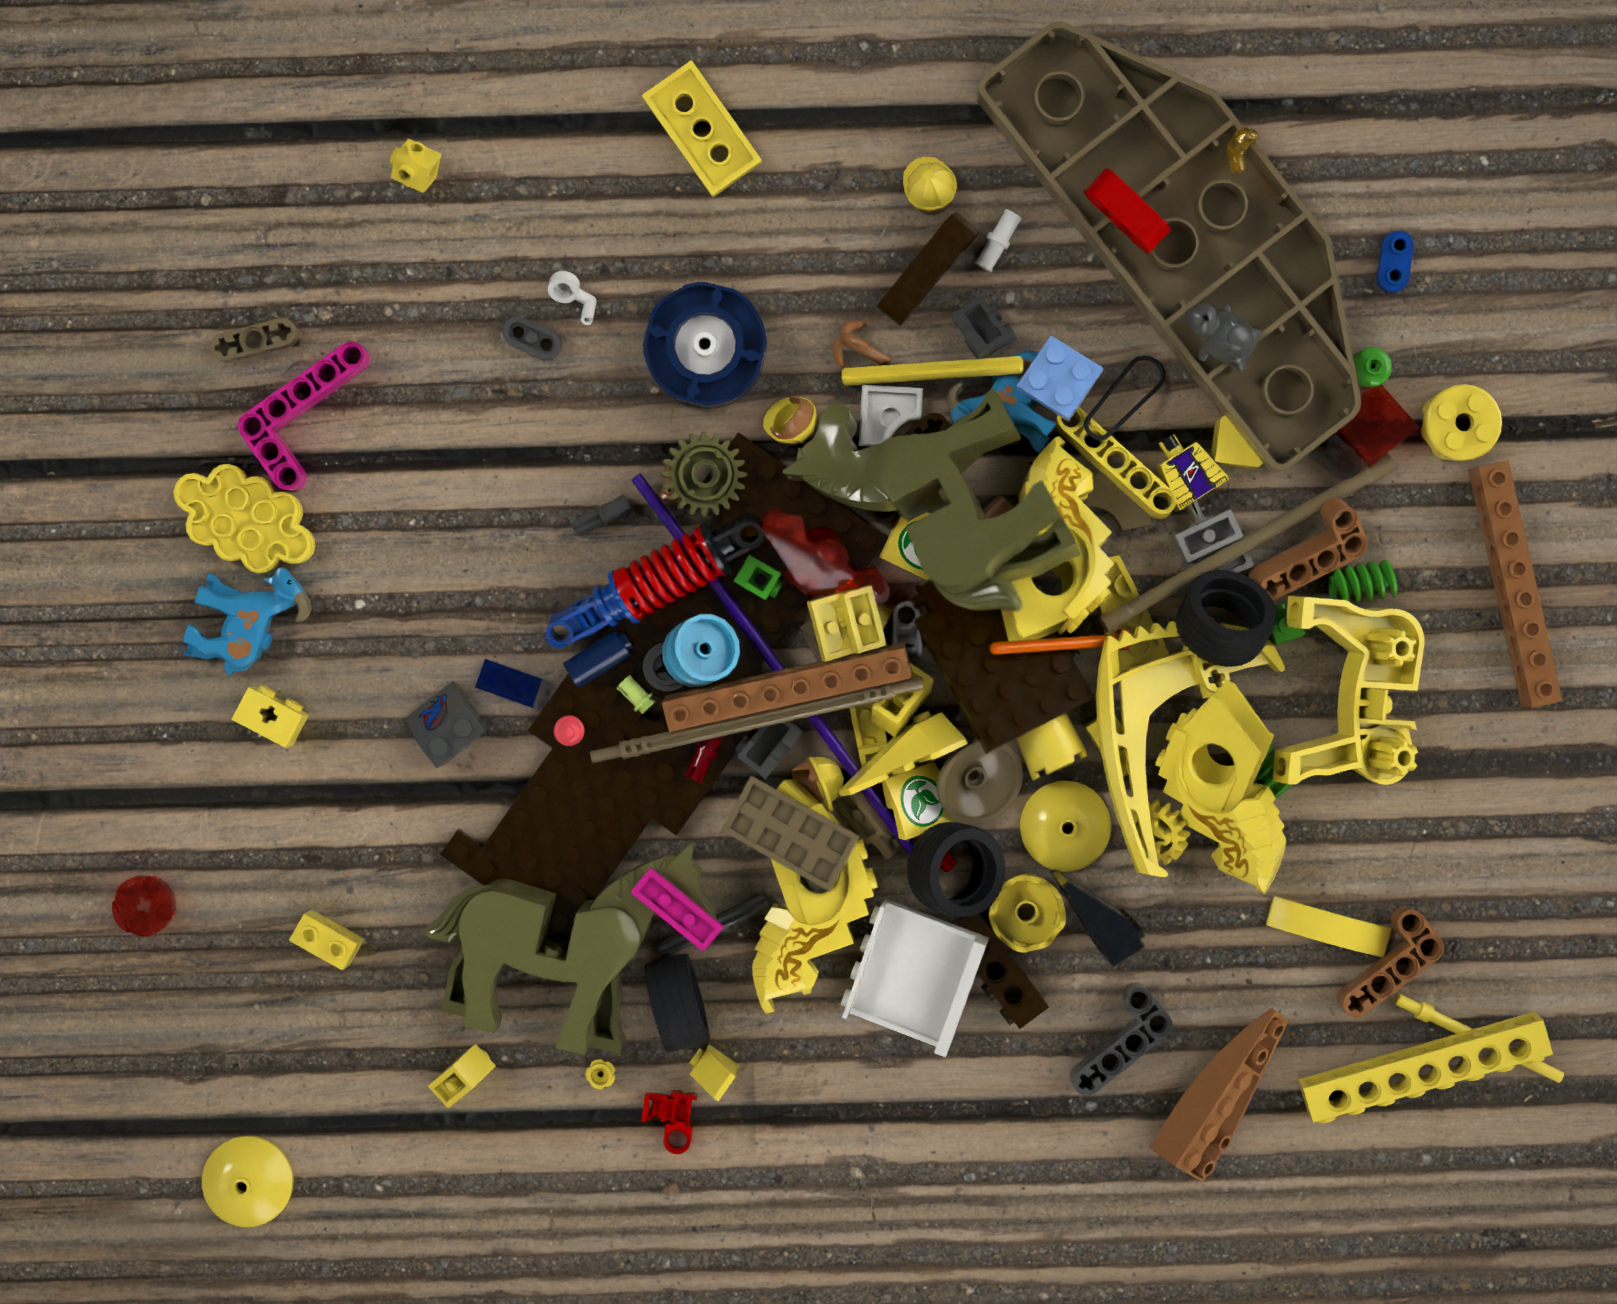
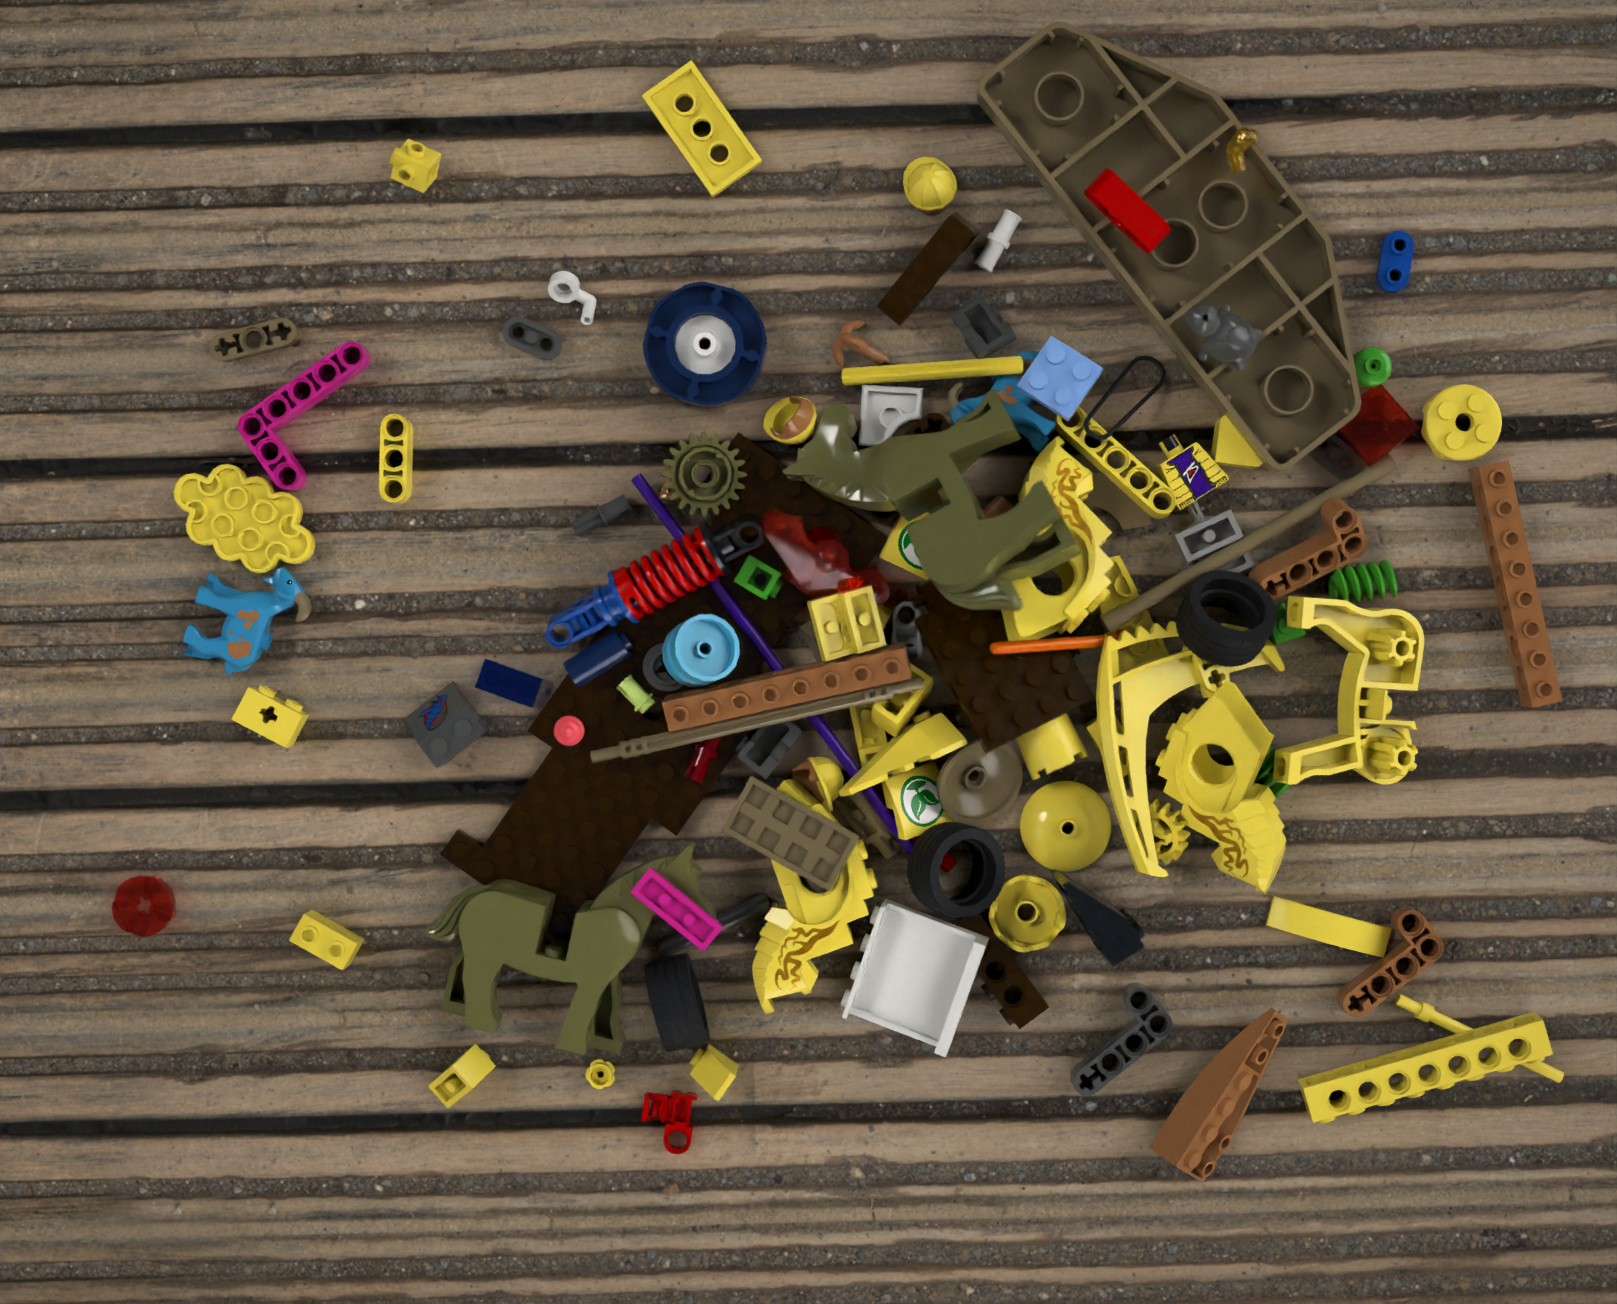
light yellow dish [202,1135,294,1227] -> none
none -> light yellow beam [379,414,413,504]

